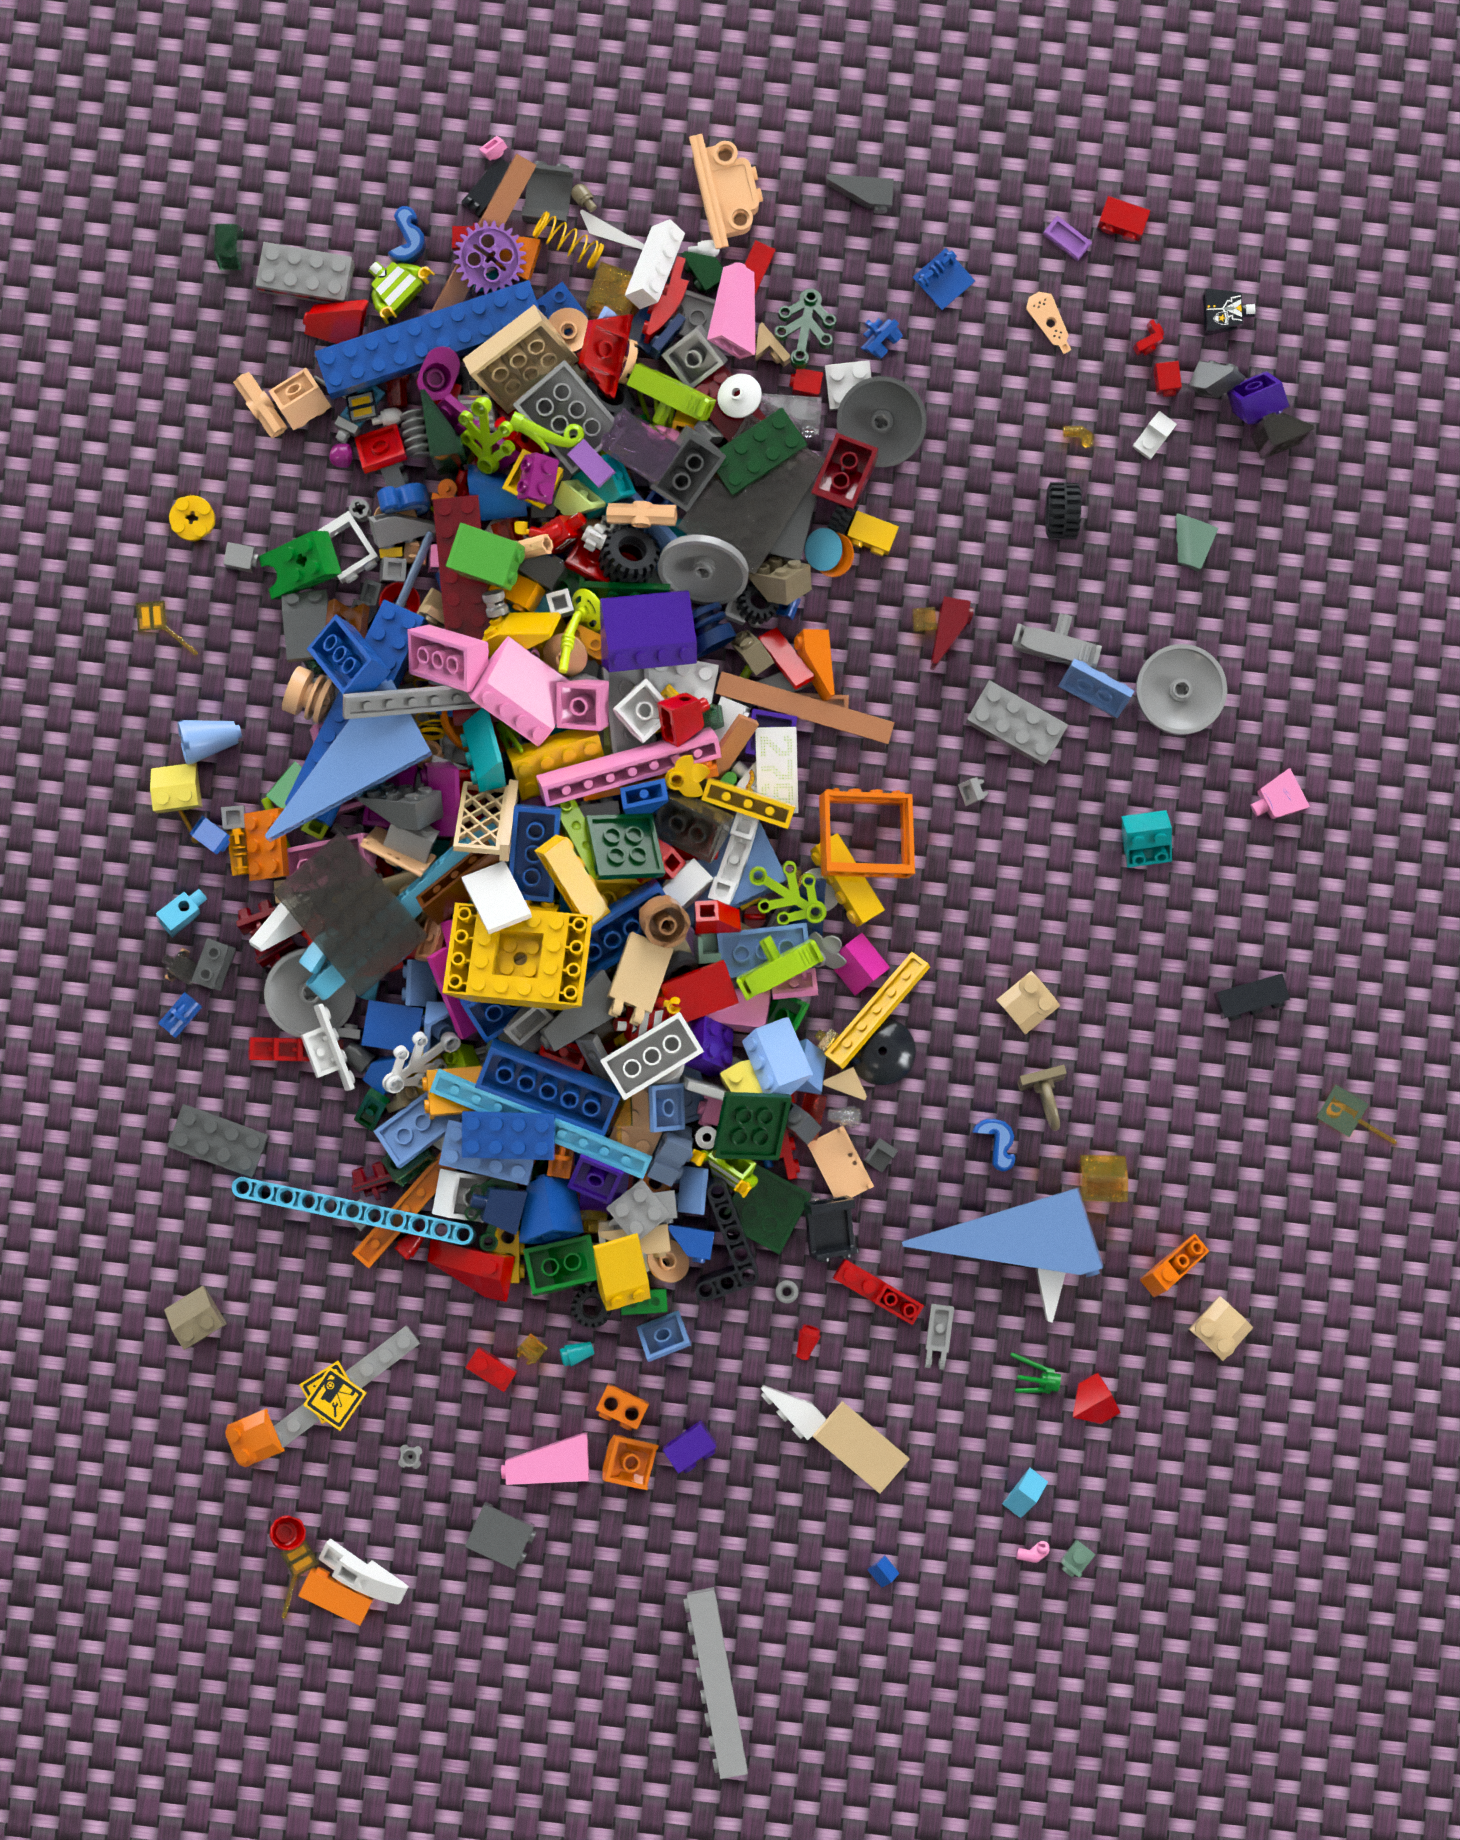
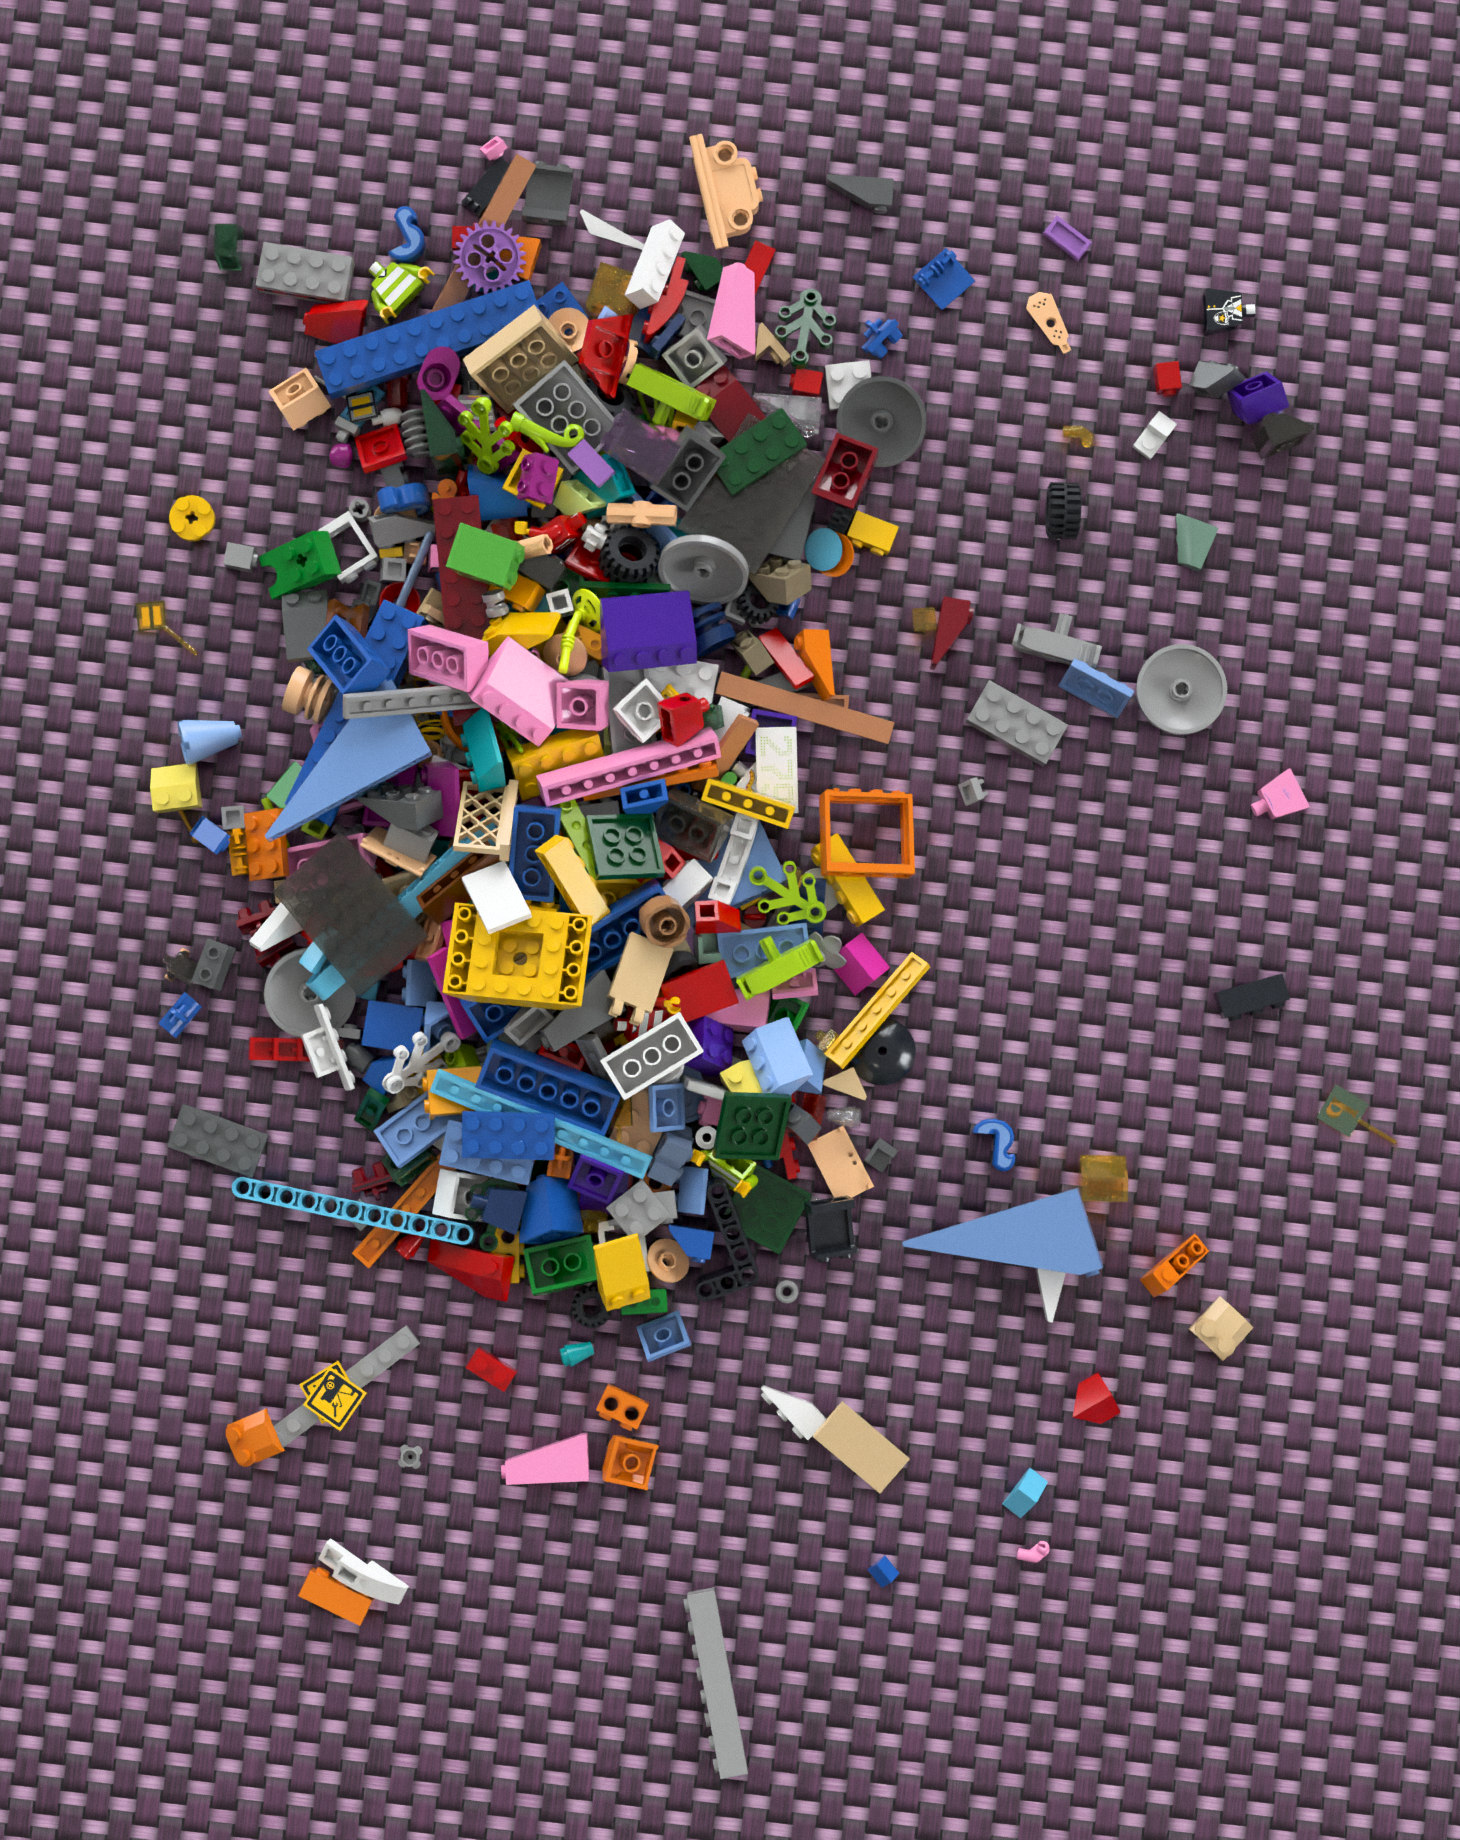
medium azure torso [156,889,207,938] -> none
dark tan slope [164,1285,227,1350] -> none
light nougat piece [233,372,287,438] -> none
red hair [269,1515,306,1551] -> none
clear yellow piece [280,1538,320,1619] -> none
dark grey panel [465,1502,537,1570] -> none
clear yellow tile [517,1333,548,1365] -> none
yellow piece [532,211,604,270] -> none
dark tan cylinder [571,184,597,212] -> none
tan slope [599,1224,671,1258] -> none
dark purple brick [663,1420,717,1474] -> none
yellow plate [665,755,710,797] -> none
white cylinder [688,240,720,257] -> none
white dish [718,374,762,418] -> none
red cone [796,1324,821,1360] -> none
red slope [833,1259,924,1325] -> none
light grey hinge [925,1304,954,1370] -> none
tan slope [996,971,1060,1035] -> none
green plant [1010,1352,1061,1394] -> none
dark tan tile [1018,1065,1067,1131] -> none
sand green bracket [1060,1539,1095,1578] -> none
red brick [1097,196,1150,242] -> none
teal slope [1122,810,1172,868] -> none
red bracket [1133,319,1164,356] -> none

